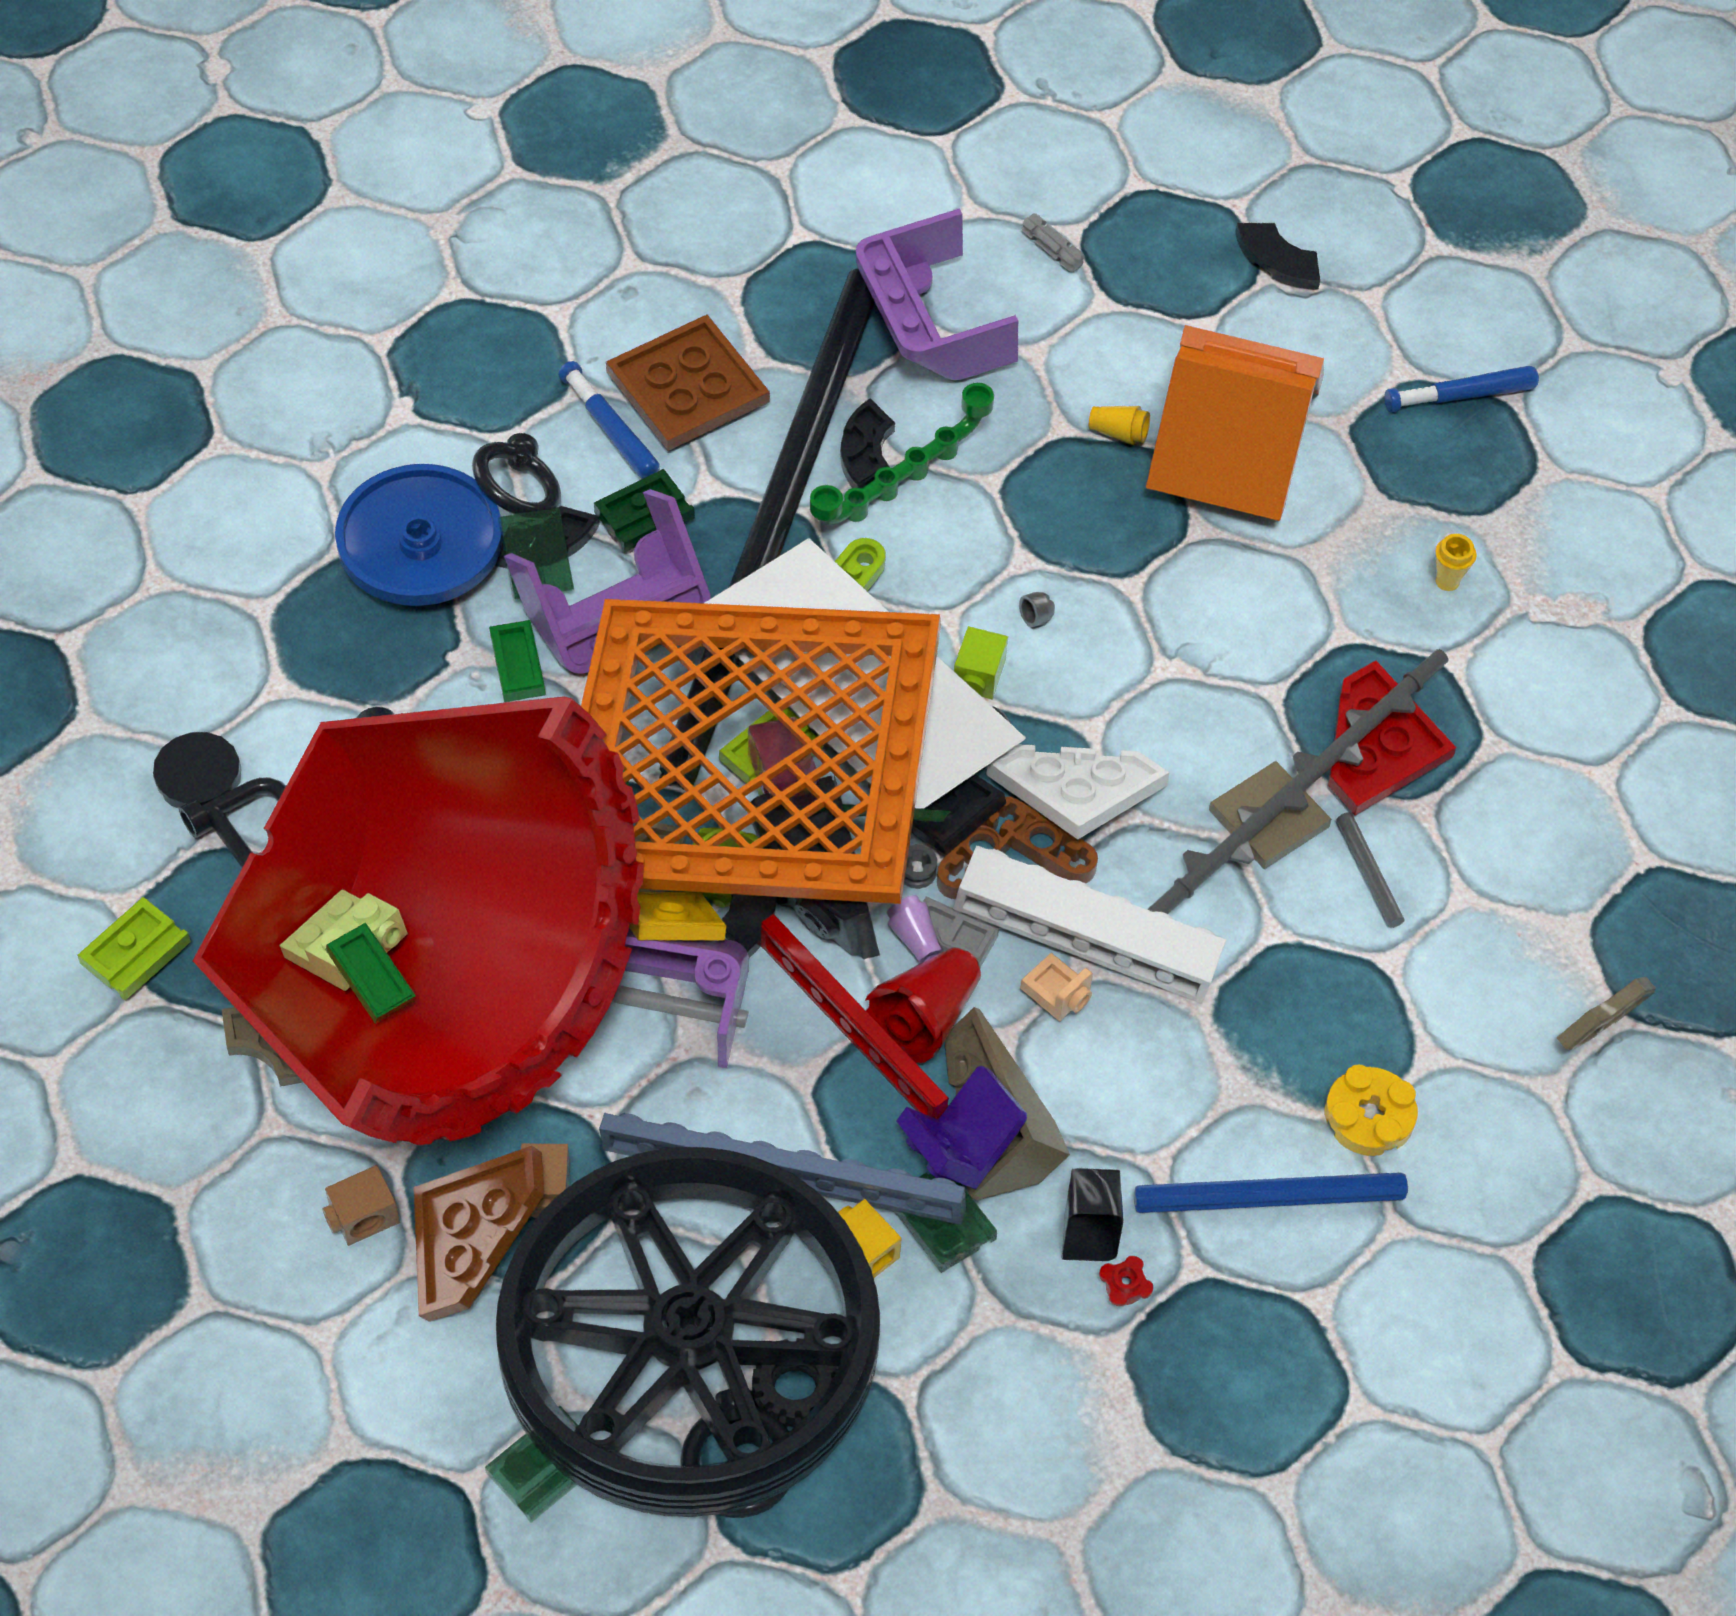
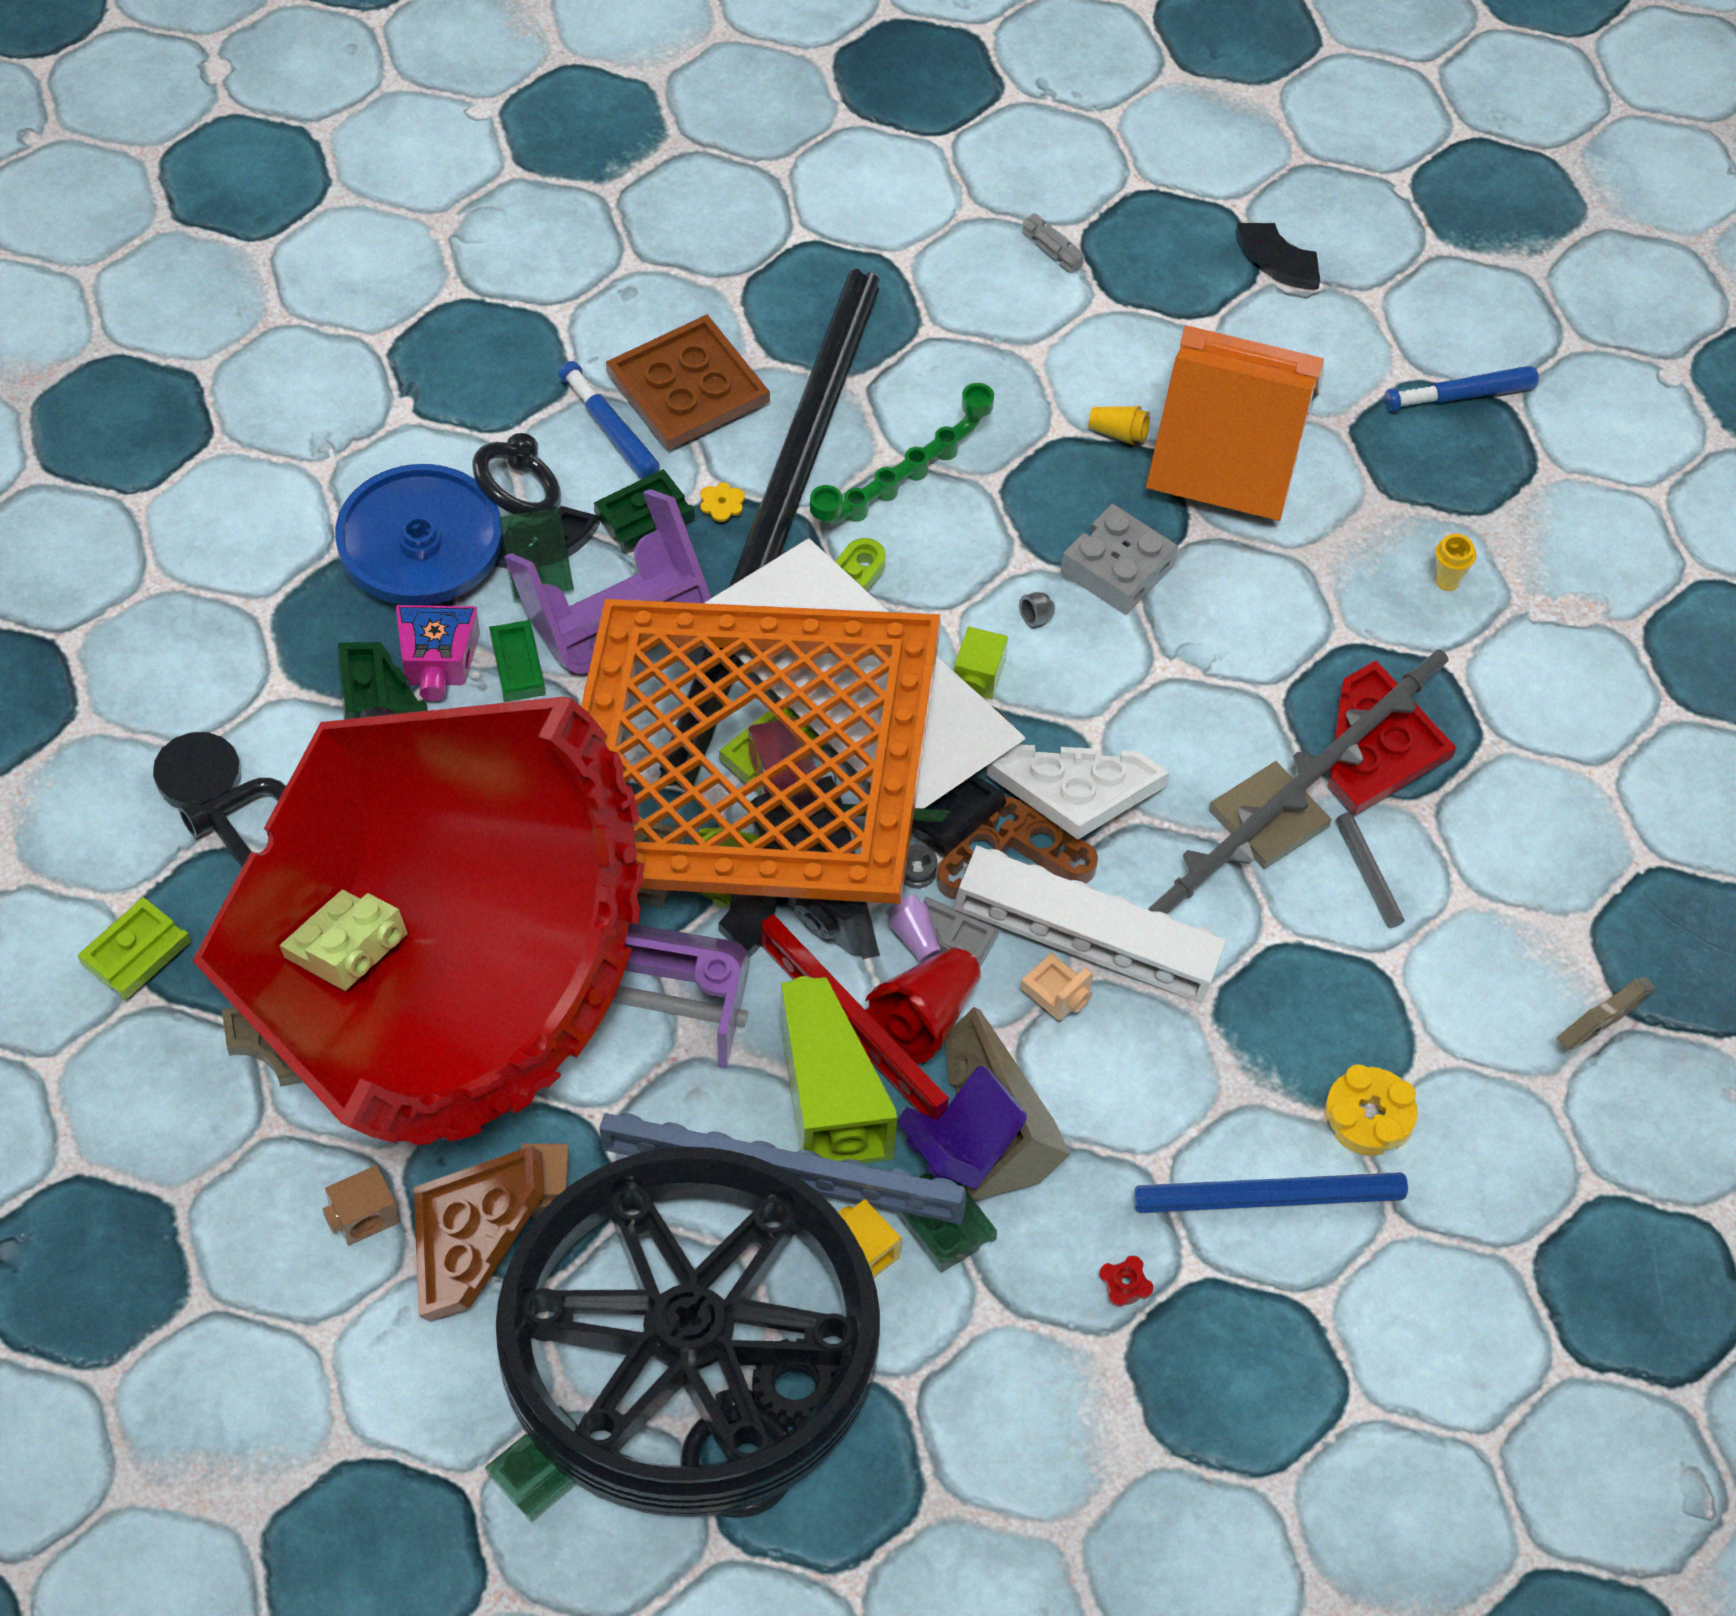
green tile [325,922,416,1024] -> none
yellow tile [629,892,726,940] -> none
black tile [840,398,895,489] -> none
medium lavender windscreen [856,208,1019,380] -> none
black piece [1062,1168,1124,1261] -> none
none -> dark green wing [337,642,428,719]
none -> dark pink torso [396,605,480,701]
none -> yellow plant [700,482,745,522]
none -> lime slope [780,976,897,1163]
none -> light grey piece [1061,503,1178,615]

